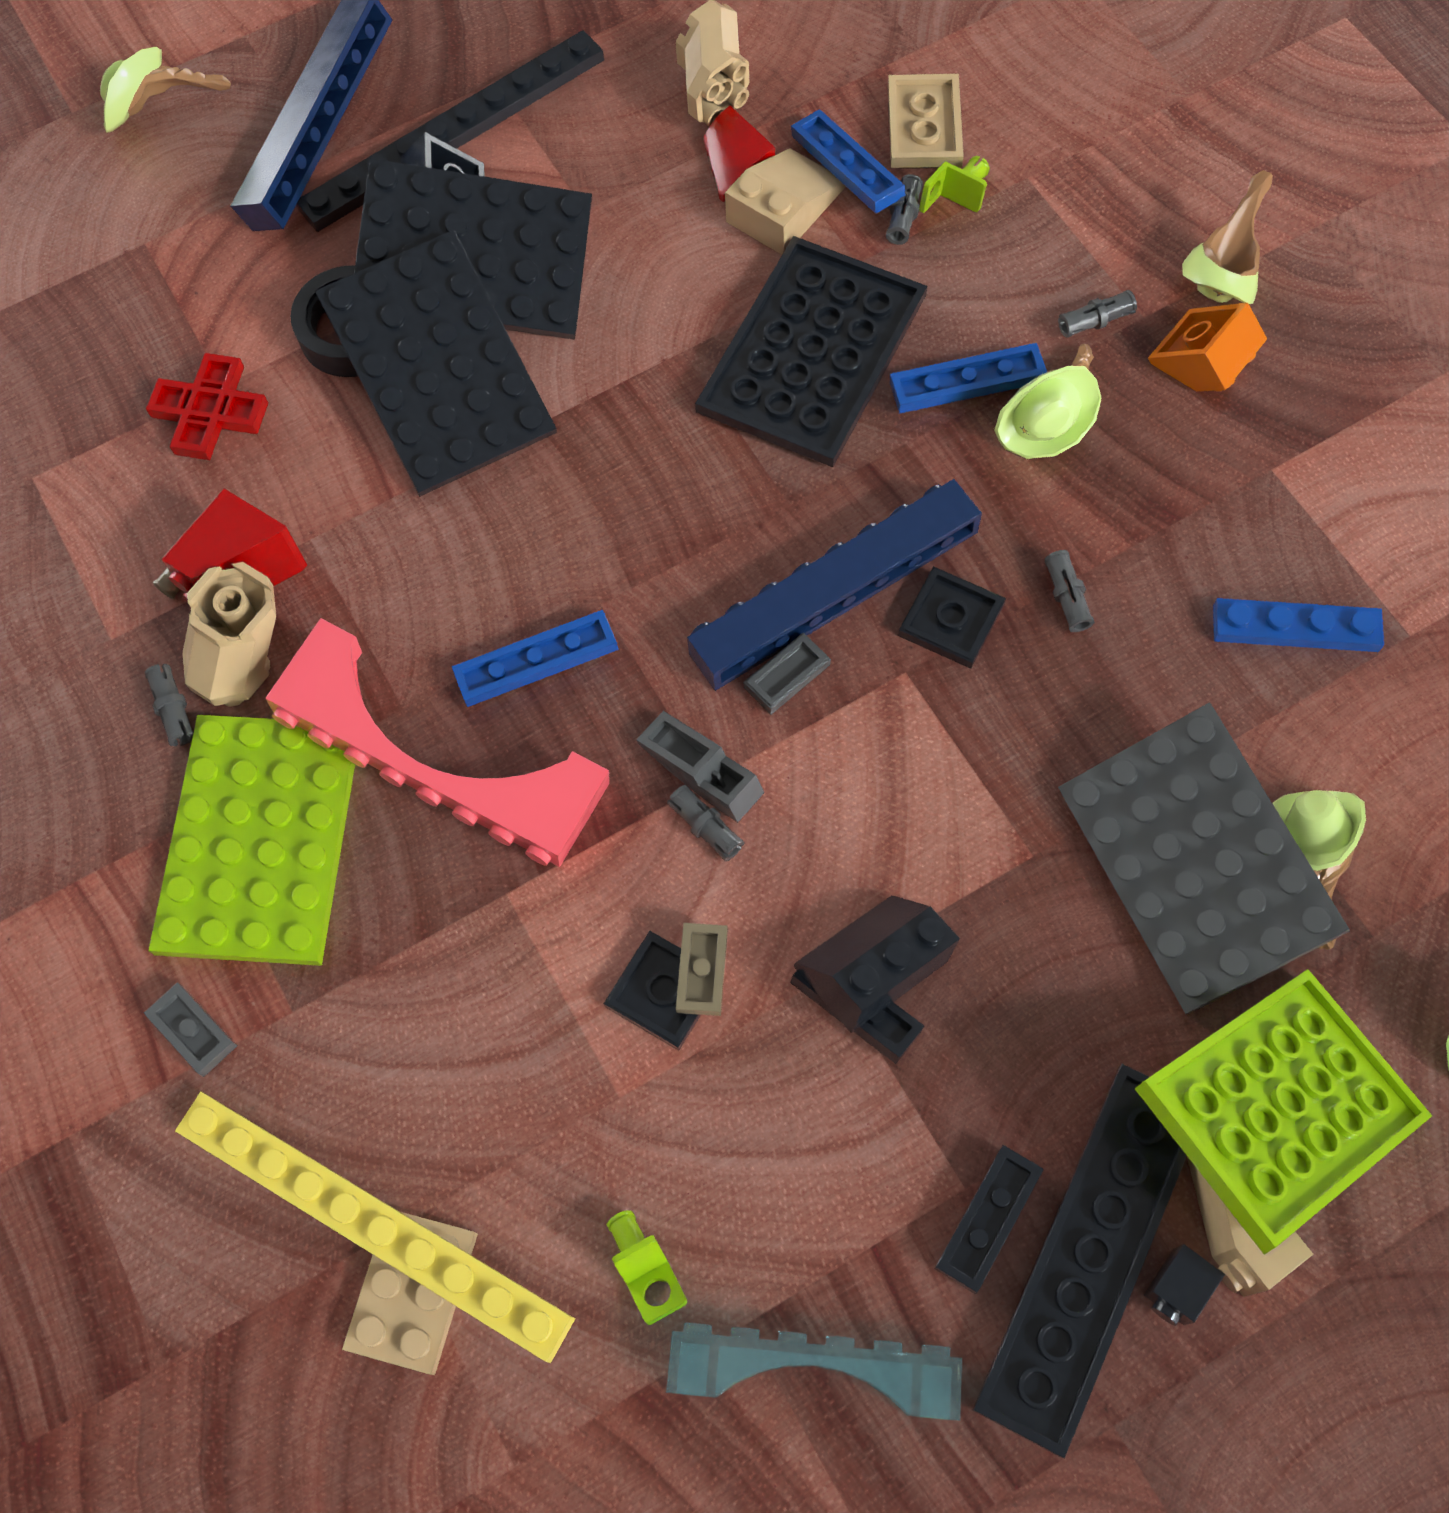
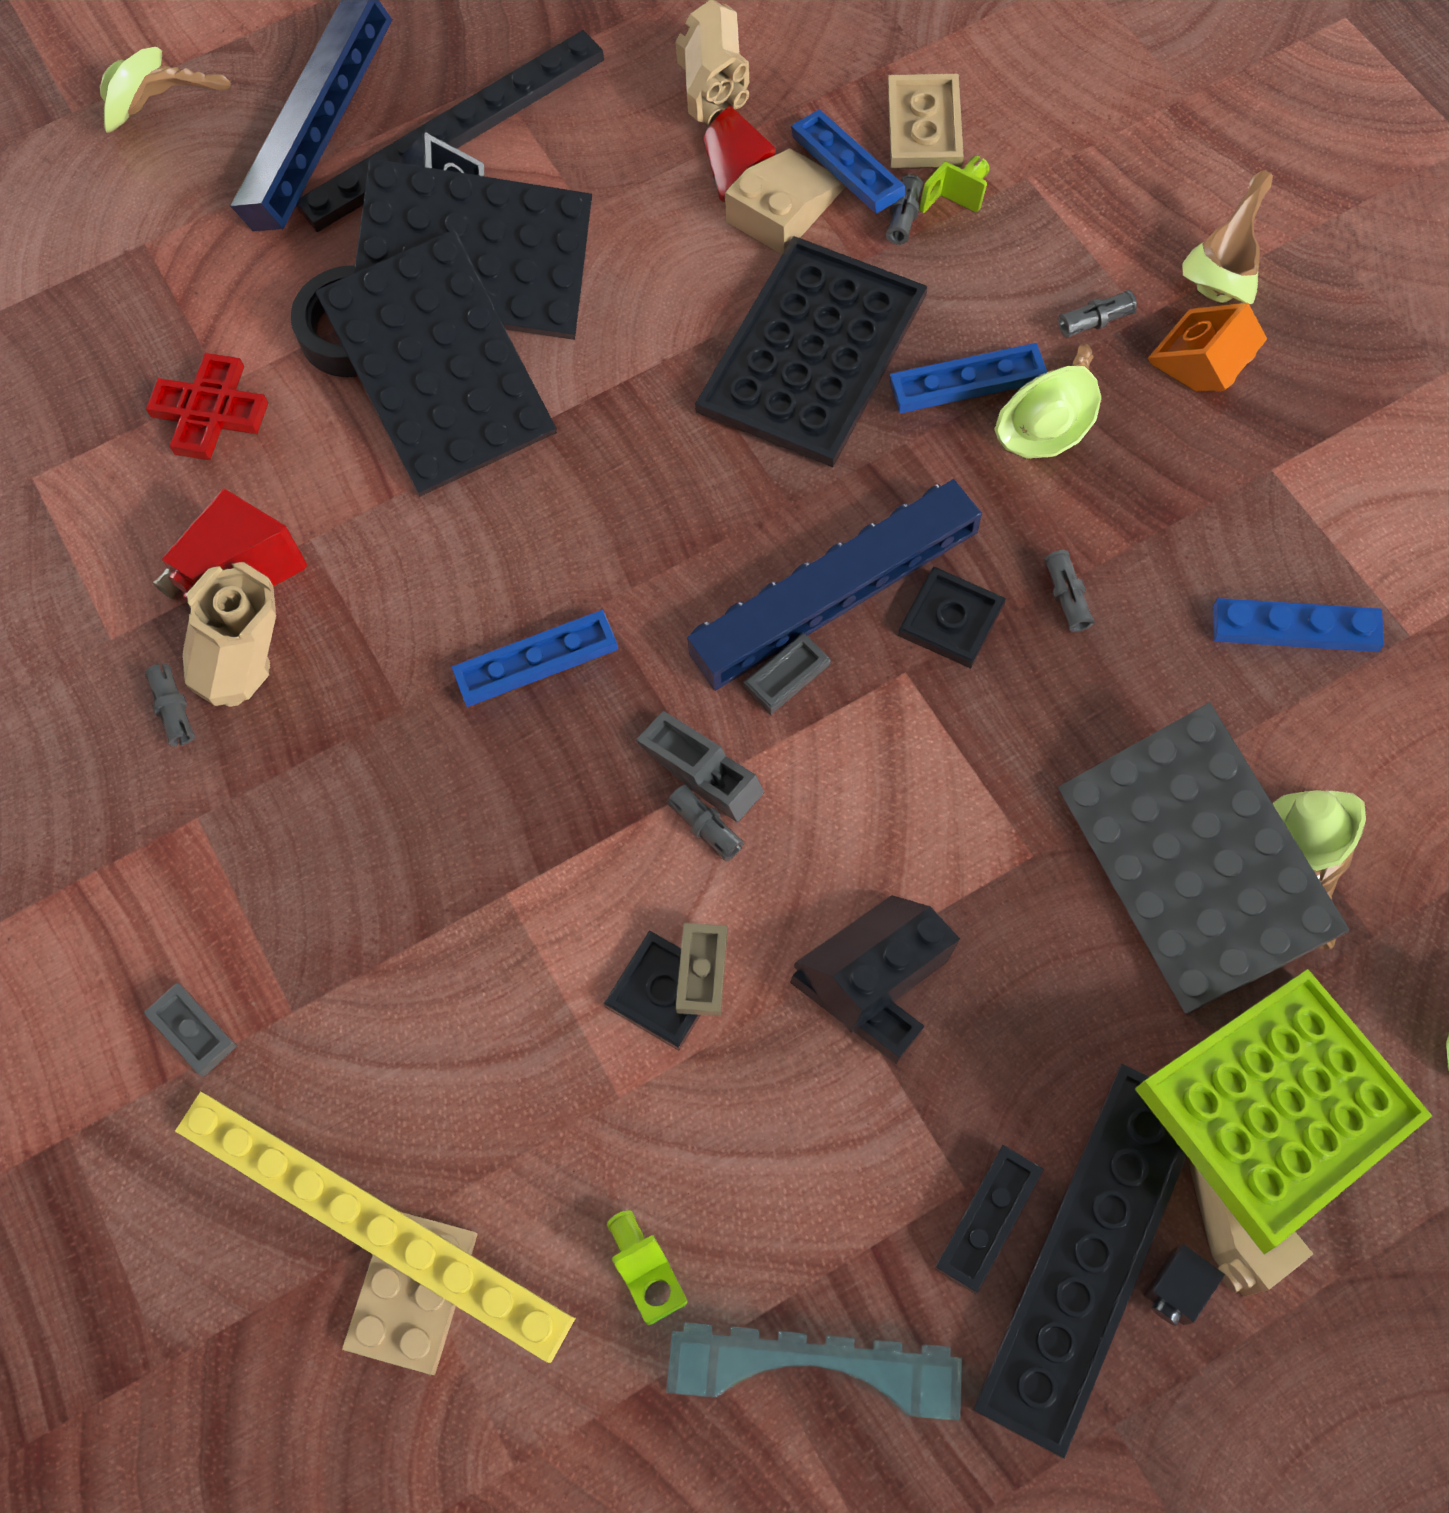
lime plate [149,715,355,966] -> none
coral arch [265,618,609,867] -> none

